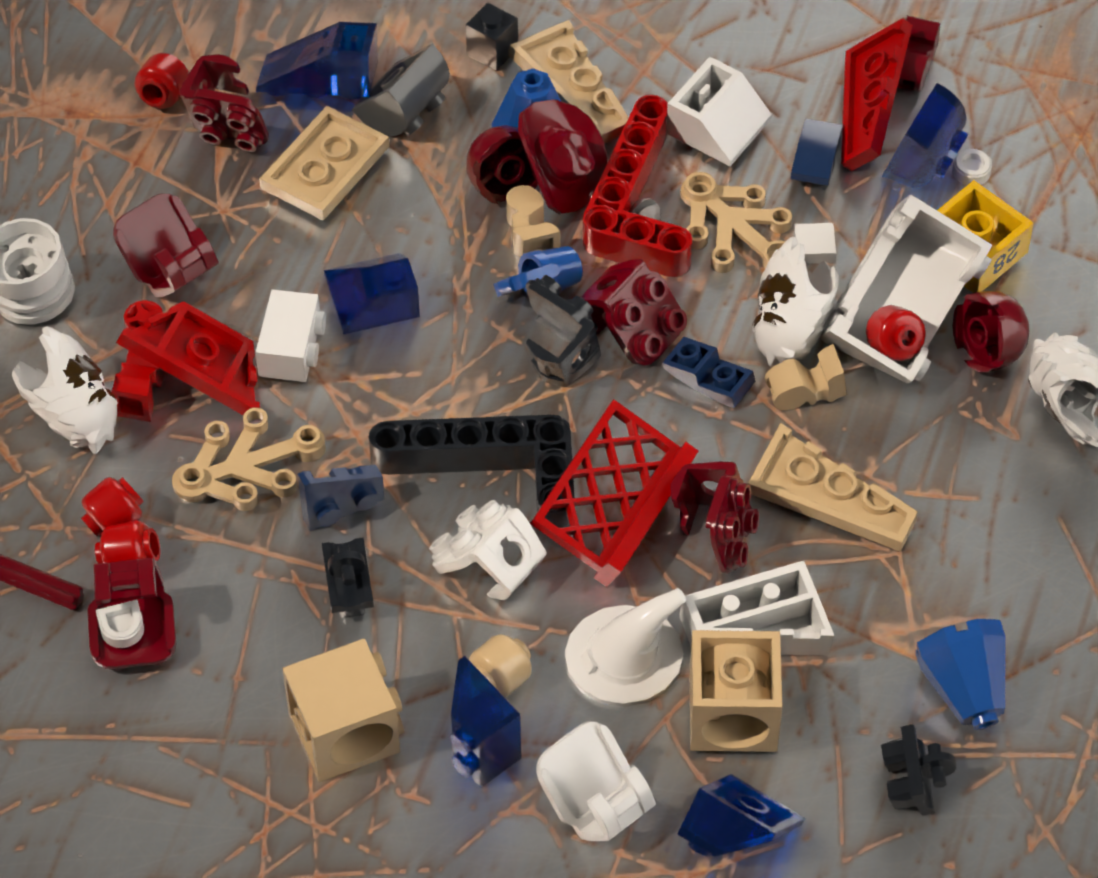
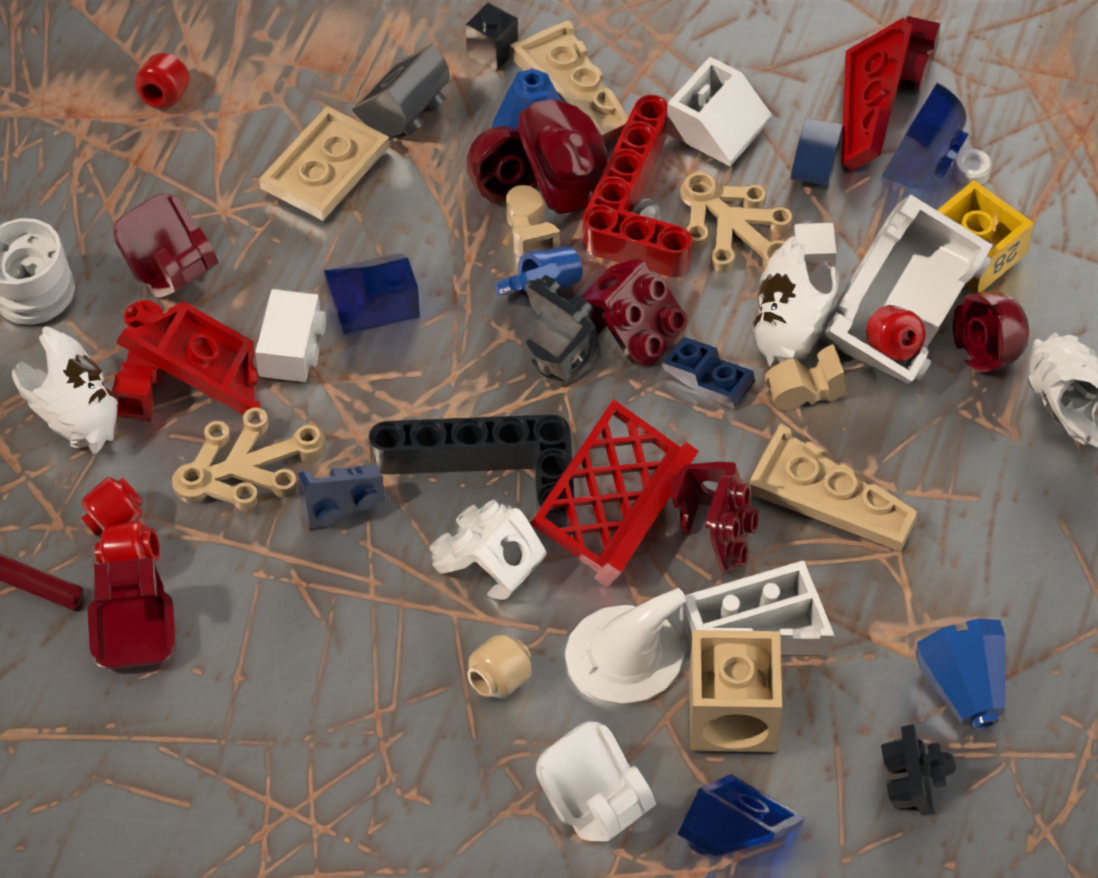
white tile [96,599,144,648] -> none
dark red piece [179,54,269,152] -> none
clear blue slope [256,22,378,100] -> none
tan brick [282,638,404,782] -> none
black hips [322,537,374,618] -> none
clear blue slope [450,656,521,788] -> none

